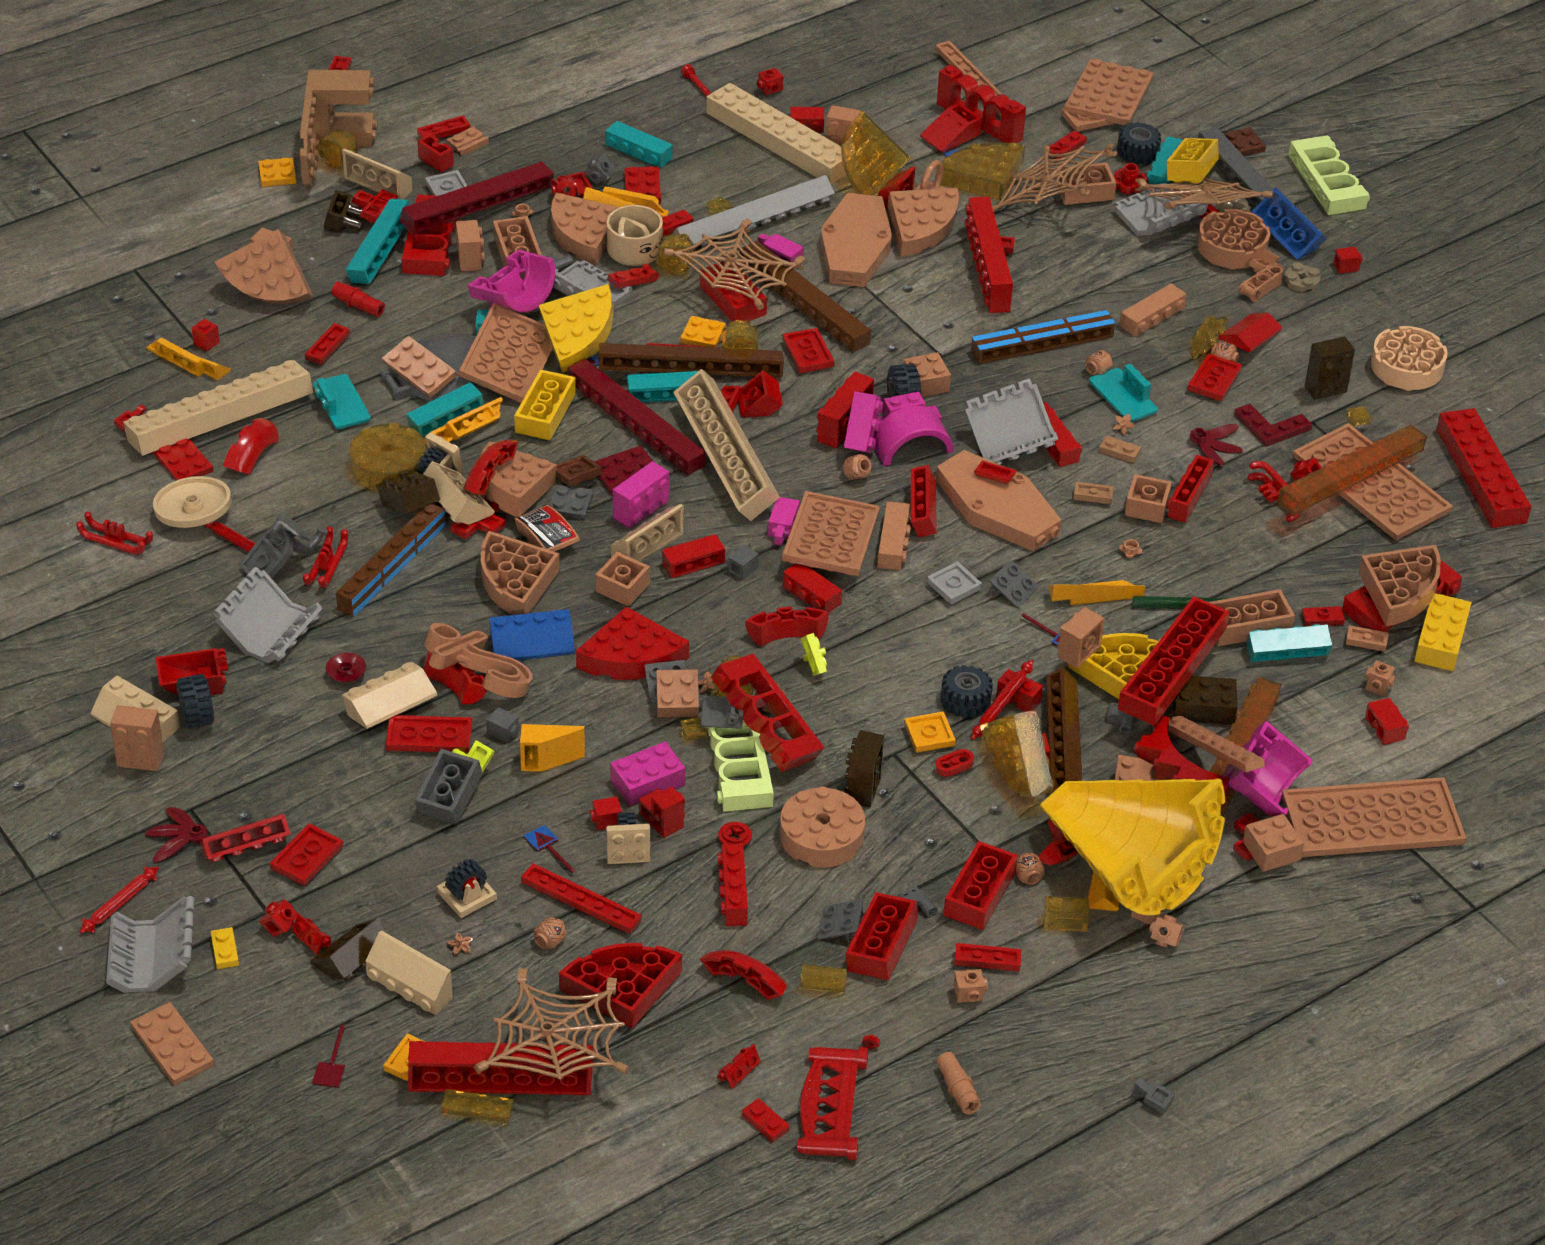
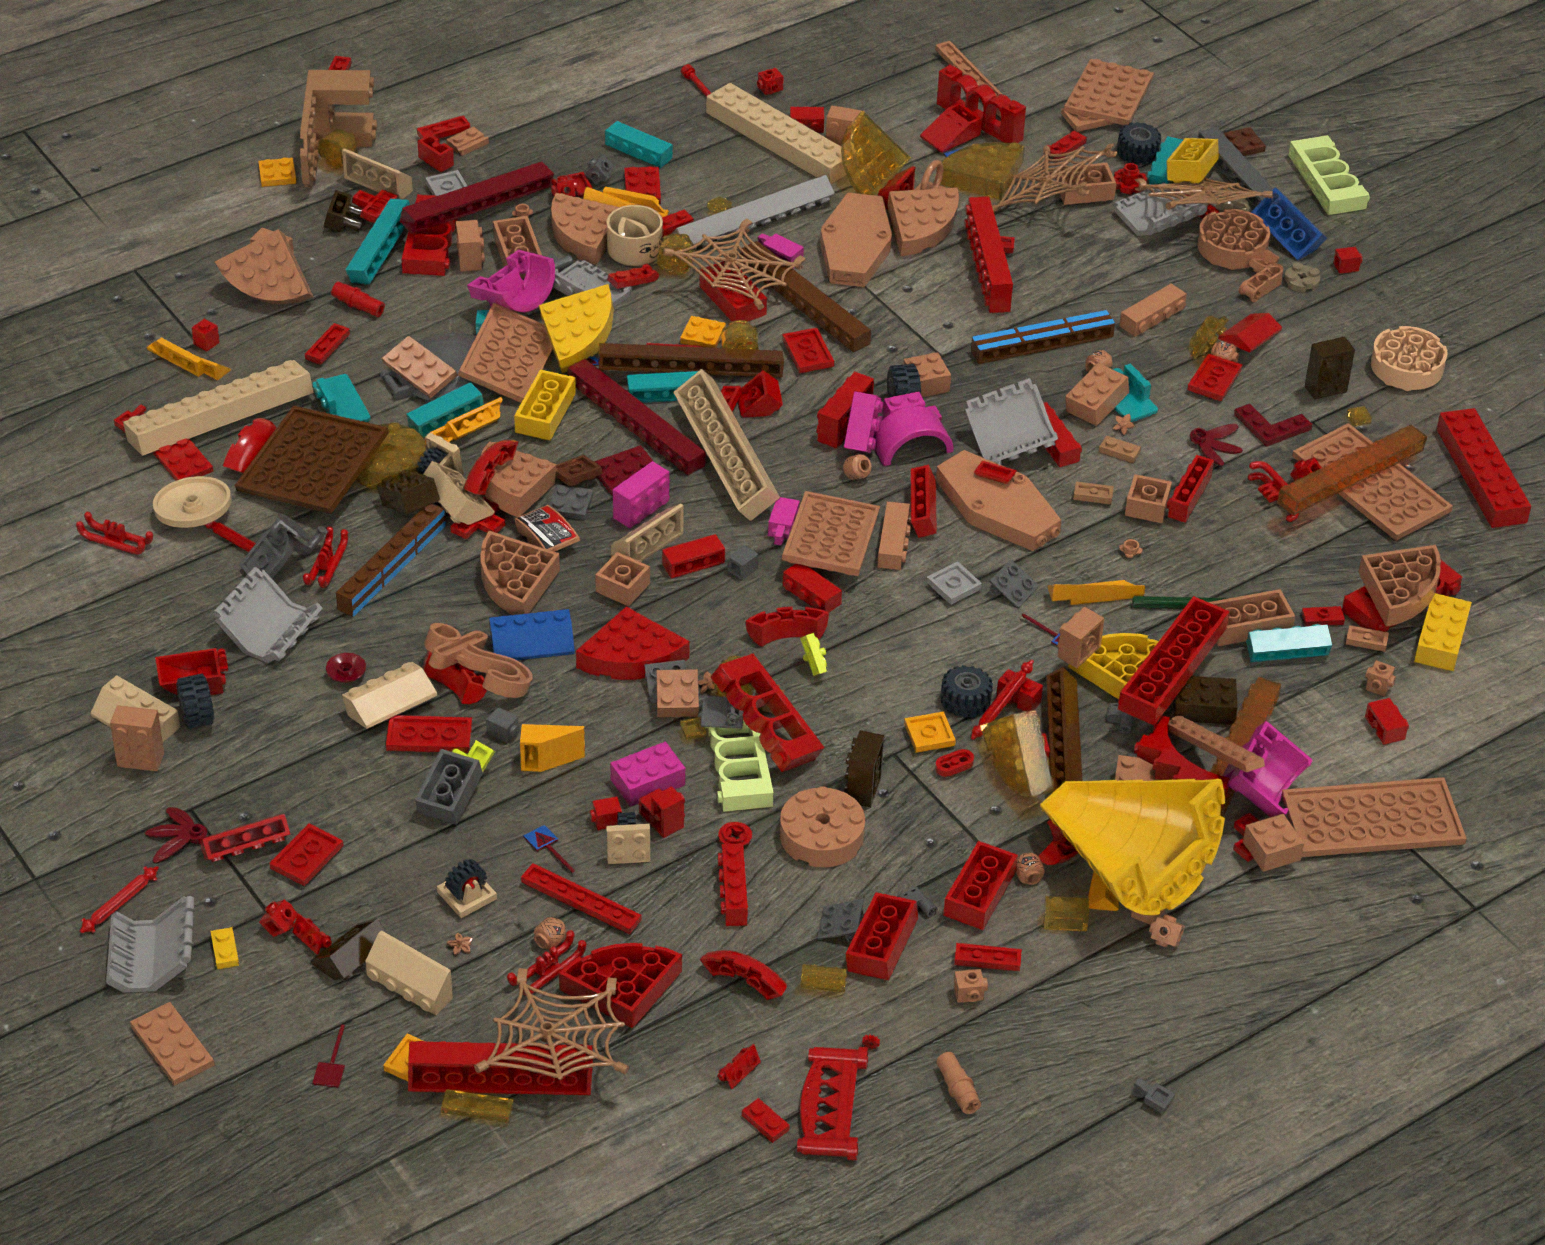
none -> reddish brown plate [234,405,389,514]
none -> red piece [507,930,587,996]
none -> nougat brick [1065,363,1129,426]

